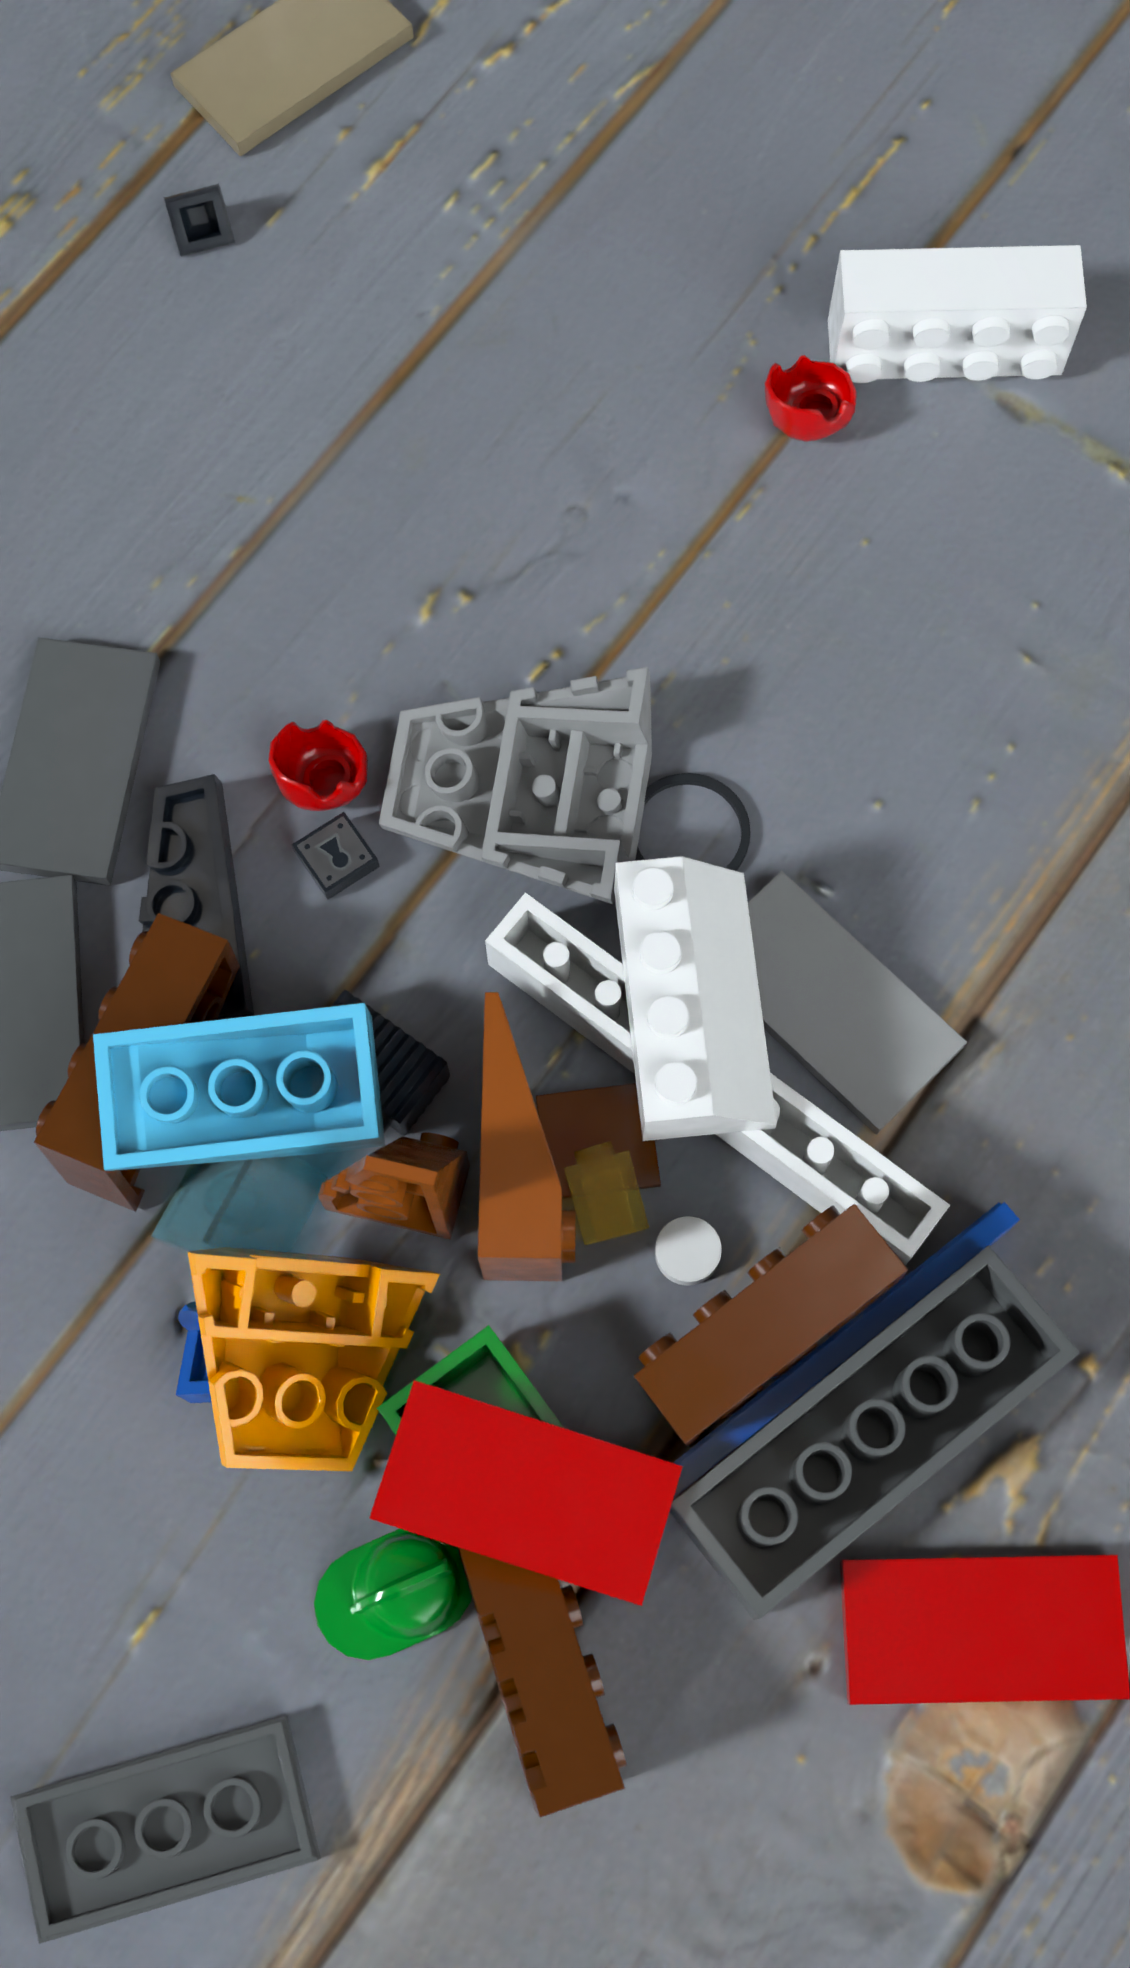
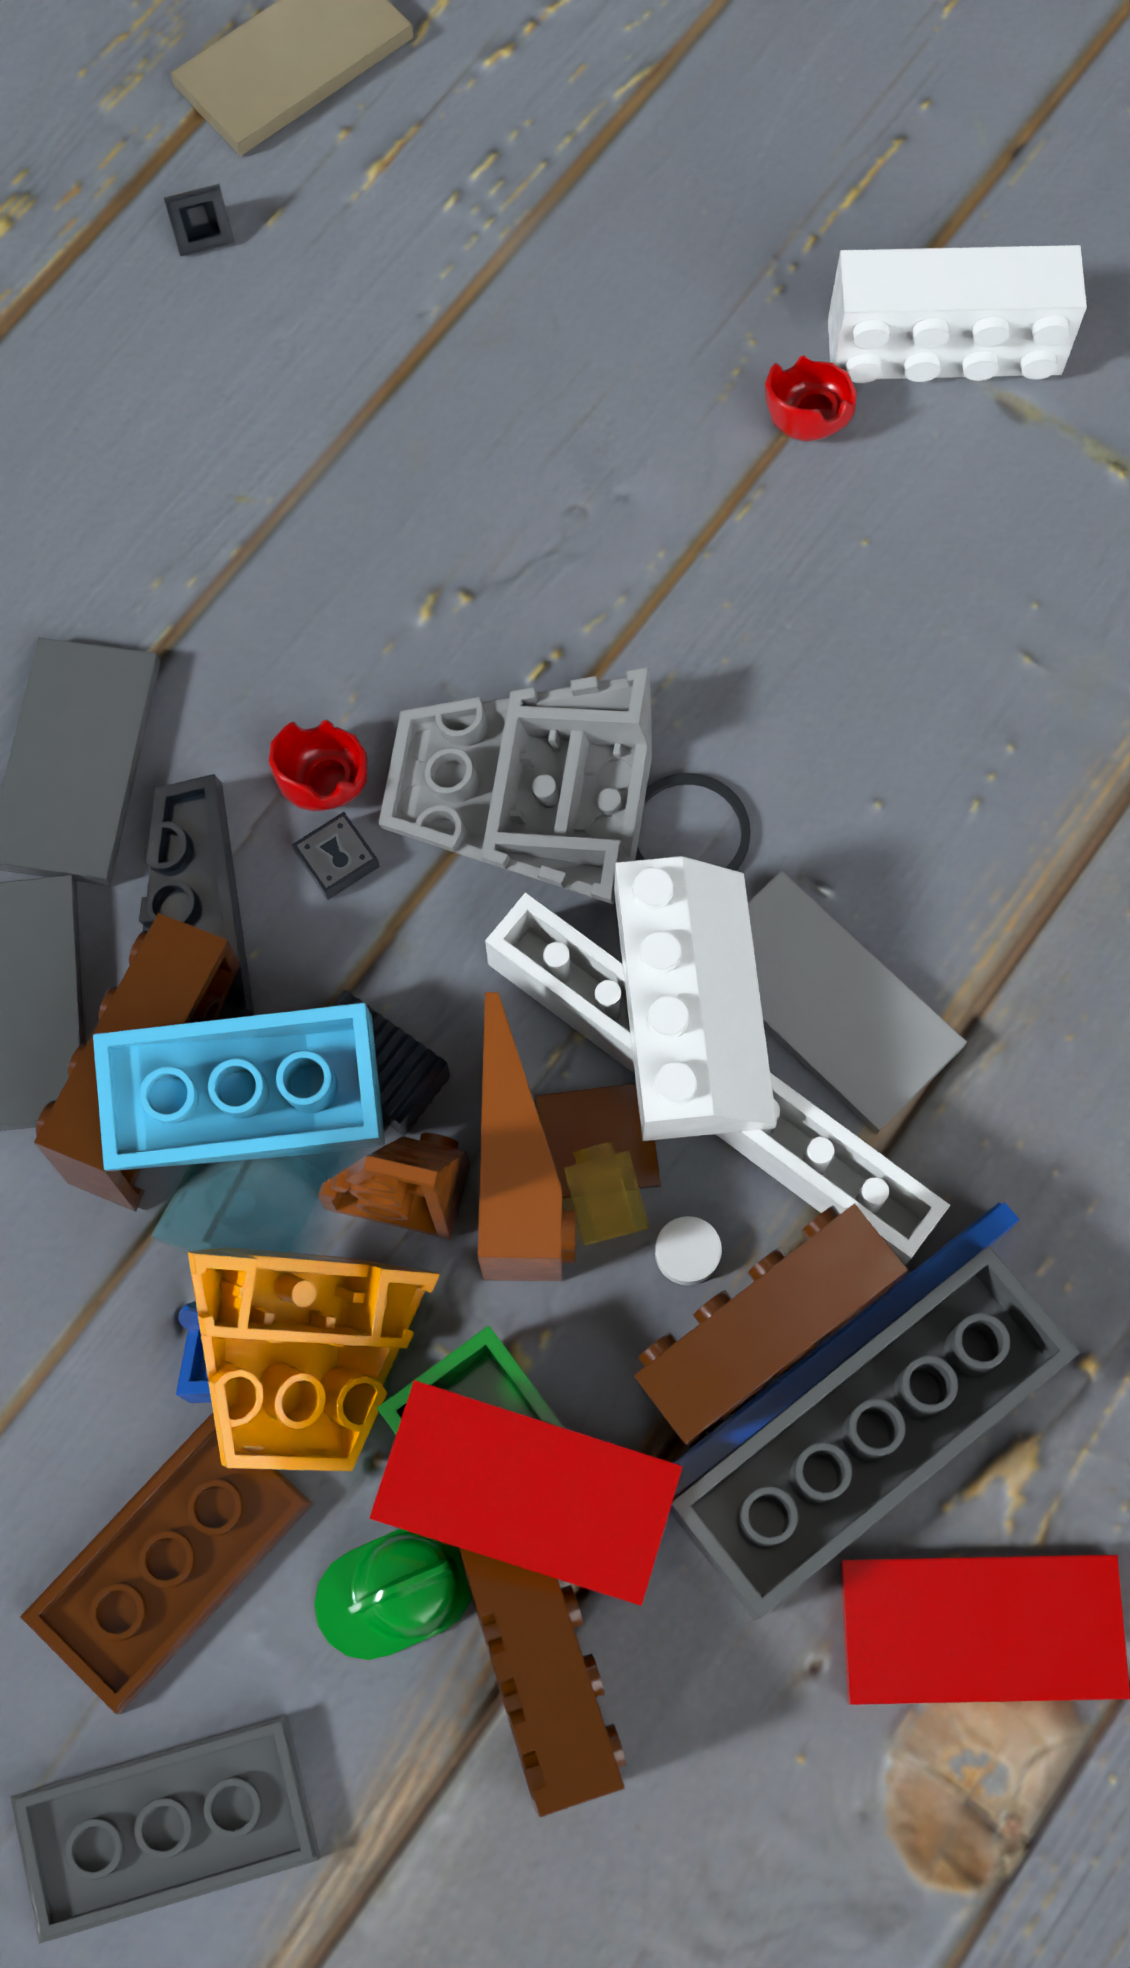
none -> reddish brown tile [20,1412,313,1715]

